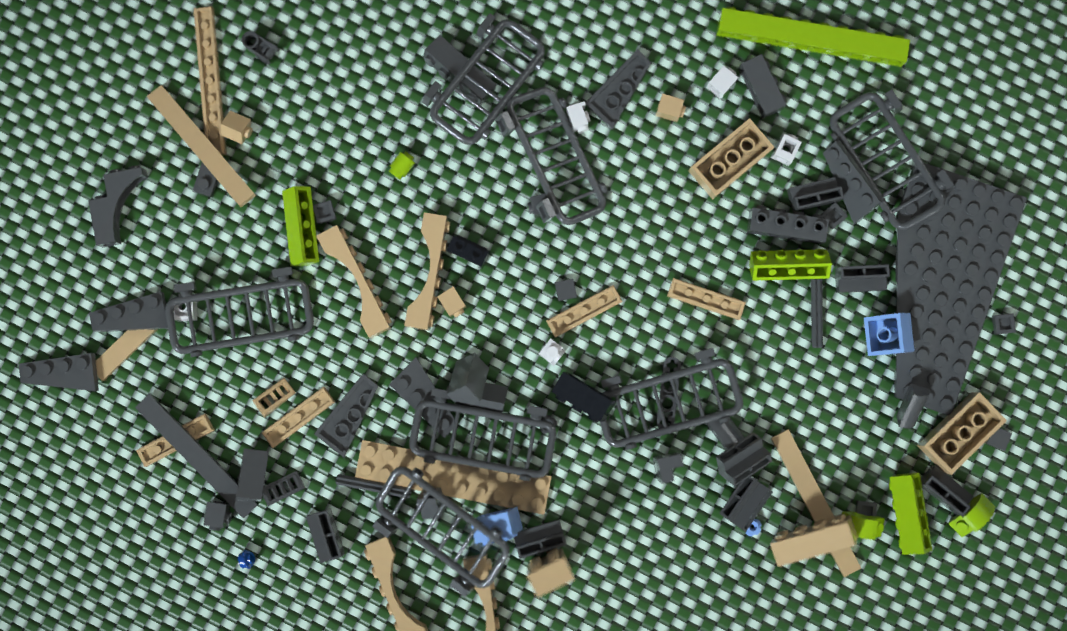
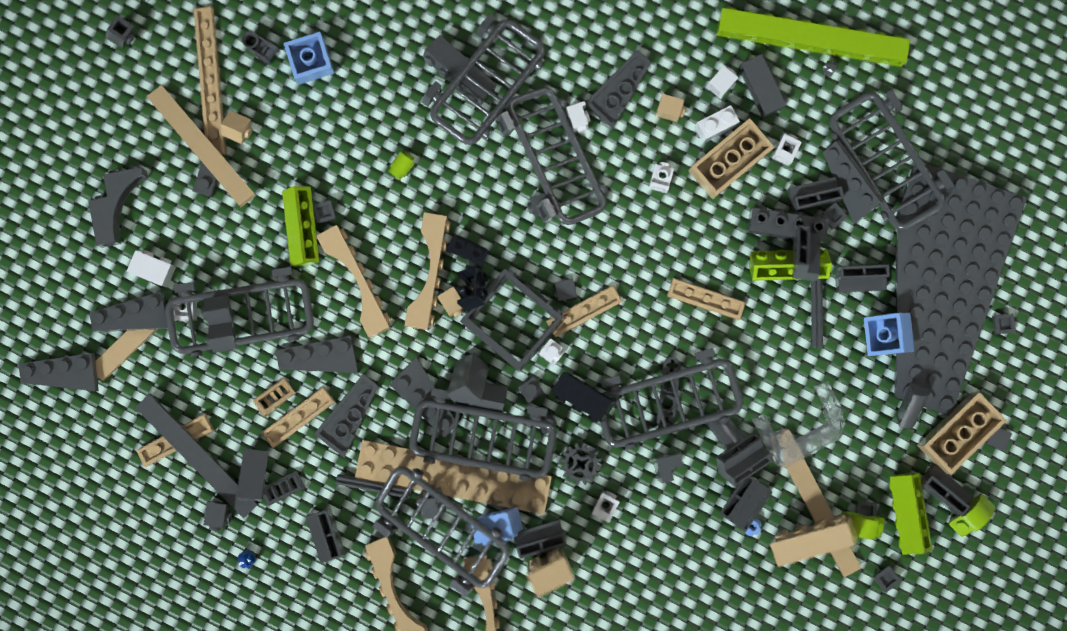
none -> dark grey brick [106,15,135,49]
none -> white brick [126,249,176,288]
none -> dark grey brick [201,295,237,353]
none -> dark grey wing [276,336,359,373]
none -> light blue brick [284,32,335,85]
none -> black window [457,265,488,313]
none -> dark grey window [460,269,564,372]
none -> dark grey plate [518,377,544,404]
none -> dark grey gear [560,443,602,485]
none -> white brick [591,491,619,523]
none -> white brick [648,162,674,193]
none -> white brick [694,105,740,144]
none -> clear windscreen [752,382,843,467]
none -> dark grey piece [792,225,820,281]
none -> dark grey plate [822,59,839,77]
none -> dark grey plate [872,565,901,593]

